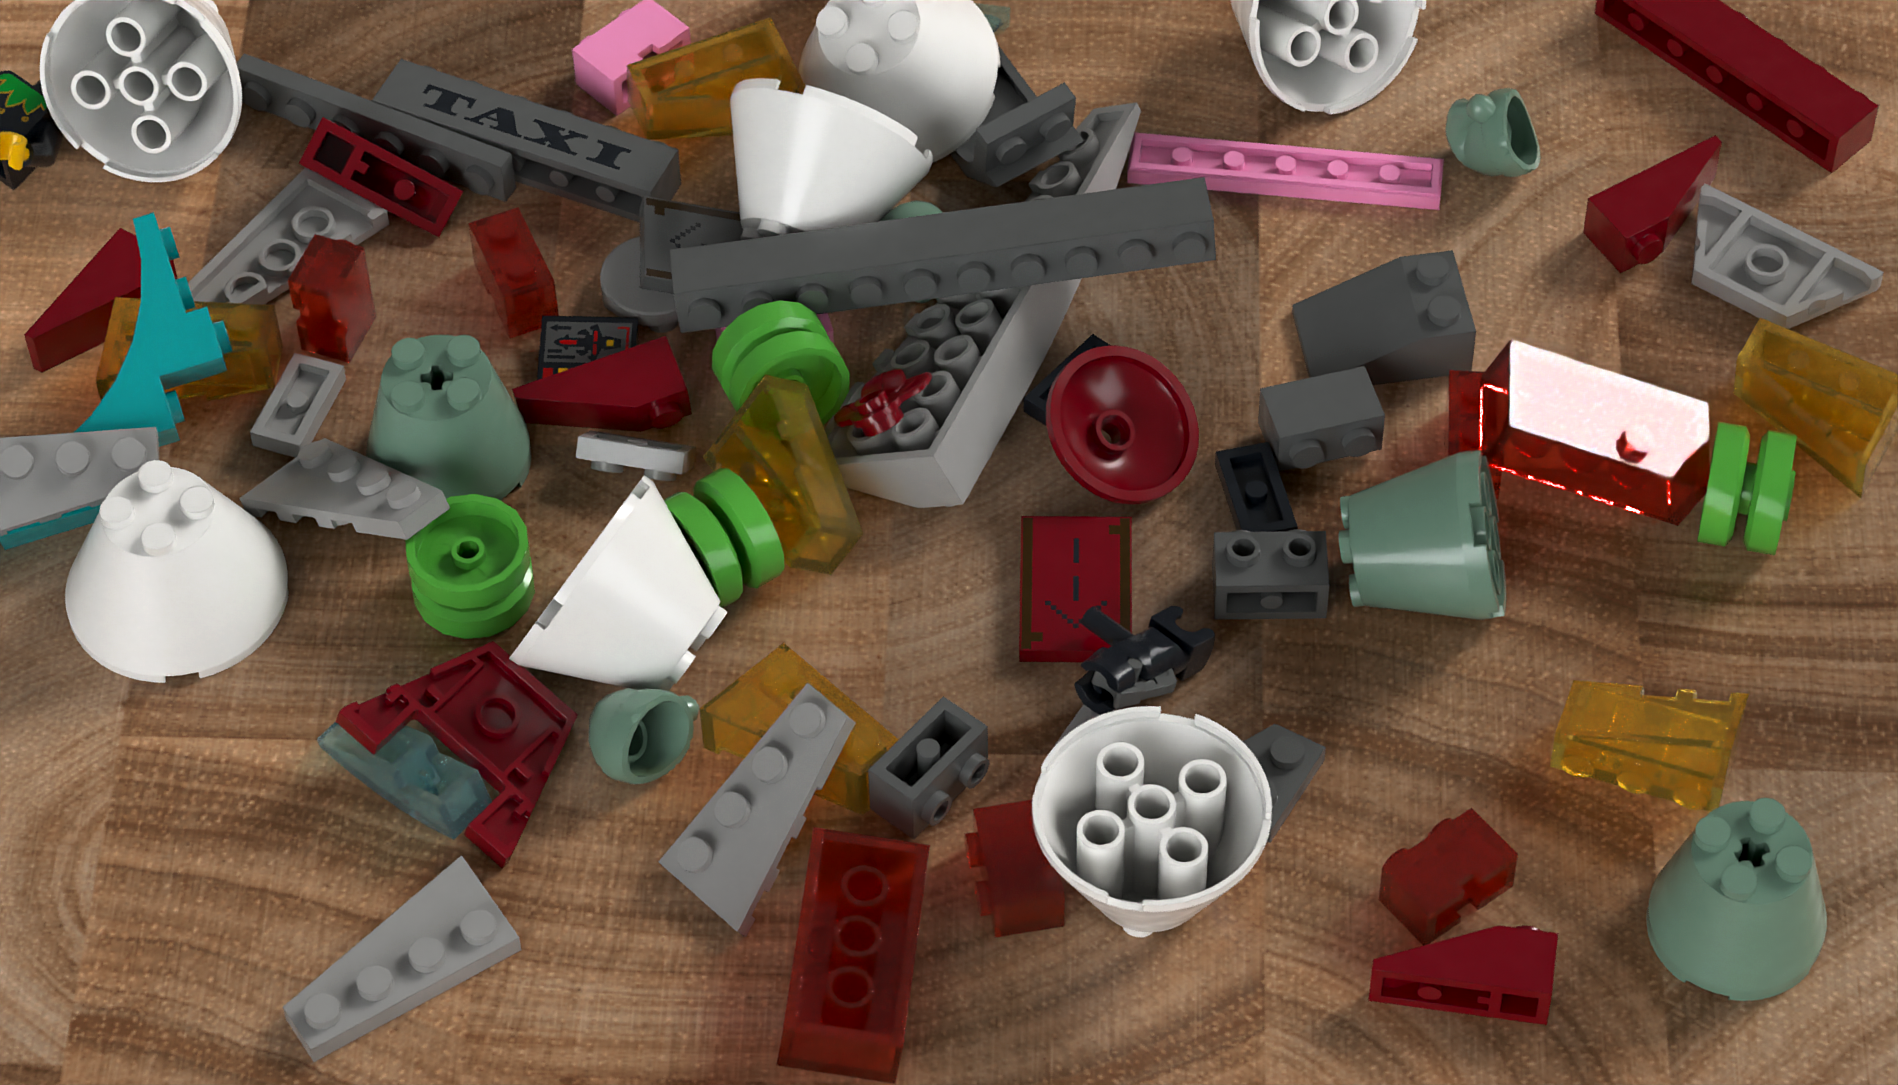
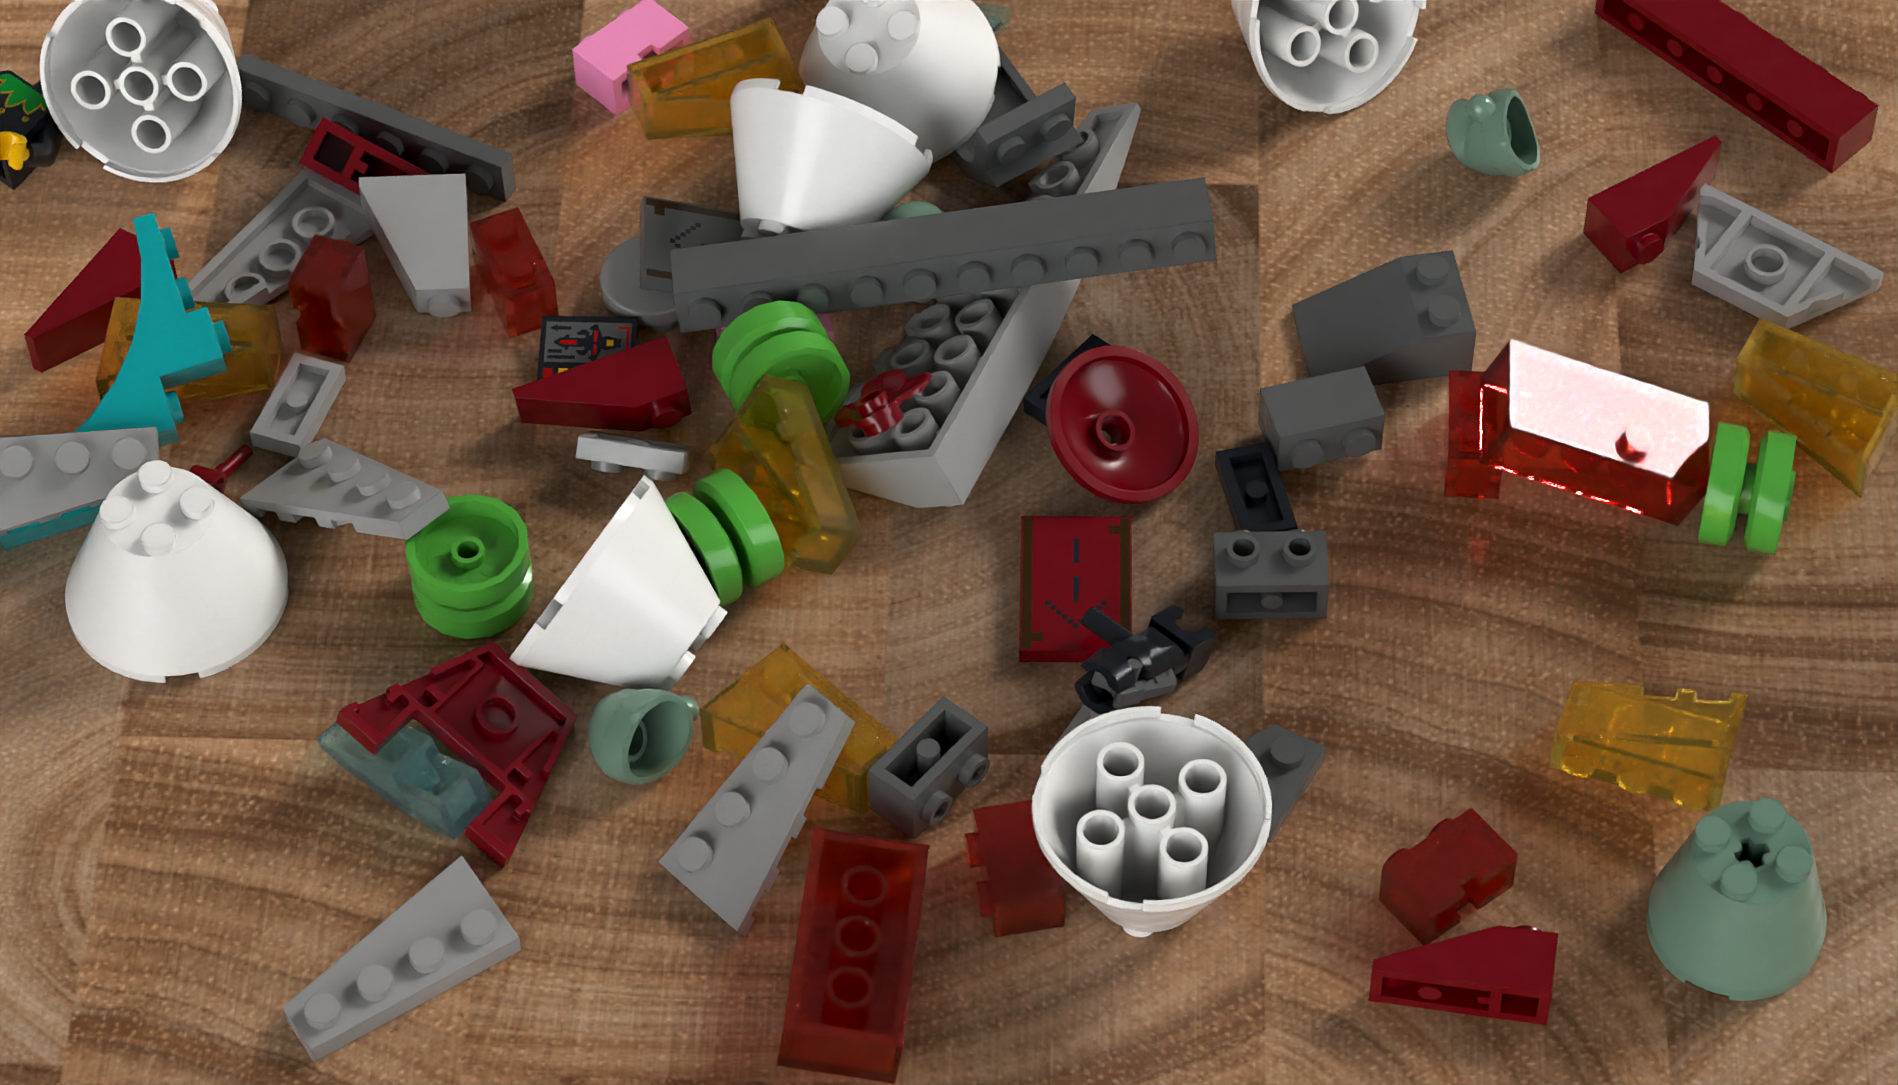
sand green cone [366,335,532,500] -> none
dark grey brick [372,59,681,222] -> none
bright pink tile [1127,132,1444,210] -> none
sand green cone [1339,450,1506,620] -> none
none -> dark red hand [189,445,253,494]
none -> light grey slope [359,174,471,317]

